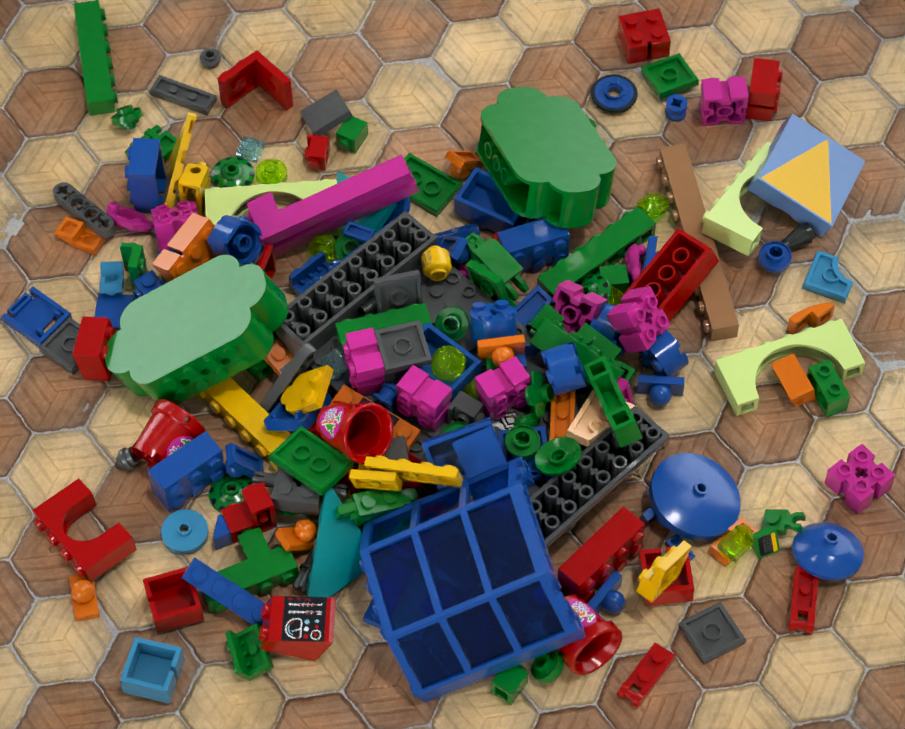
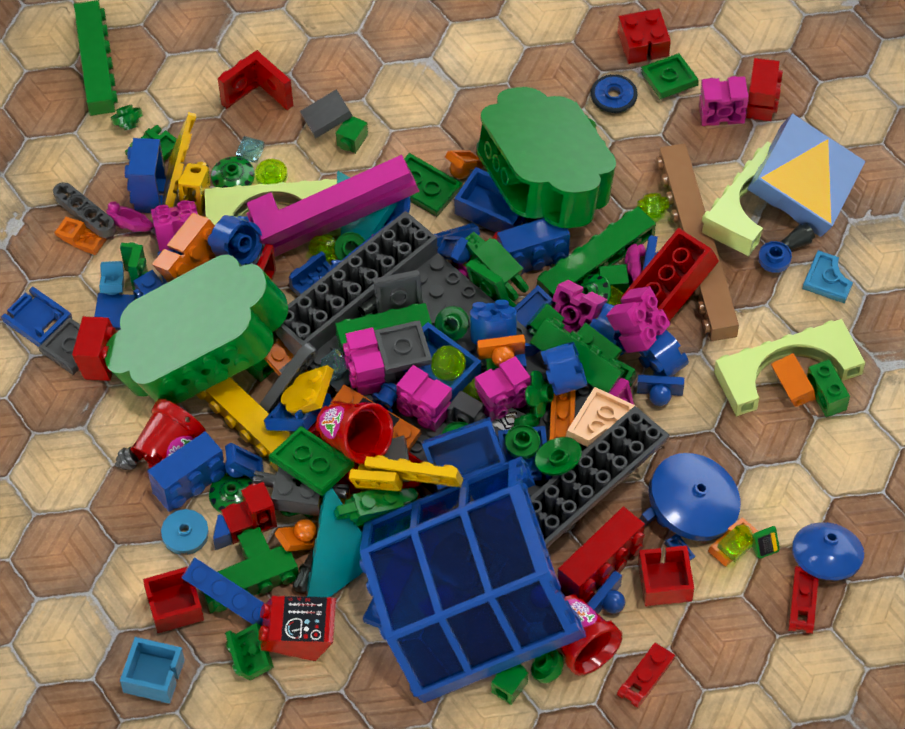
red arch [32,478,137,582] -> none
orange tile [69,574,100,622] -> none
dark grey tile [150,75,217,116] -> none
dark grey plate [200,48,221,69] -> none
red brick [304,134,330,171] -> none
blue piece [343,221,375,243] -> none
yellow head [421,246,452,281] -> none
blue piece [452,426,507,479] -> none
green arch [583,356,643,448] -> none
yellow plate [636,541,692,603] -> none
blue wheel [665,94,688,122] -> none
dark grey tile [679,601,746,665] -> none
green plate [761,509,806,535] -> none
orange slope [787,302,835,335] -> none
dark pink brick [825,444,895,515] -> none

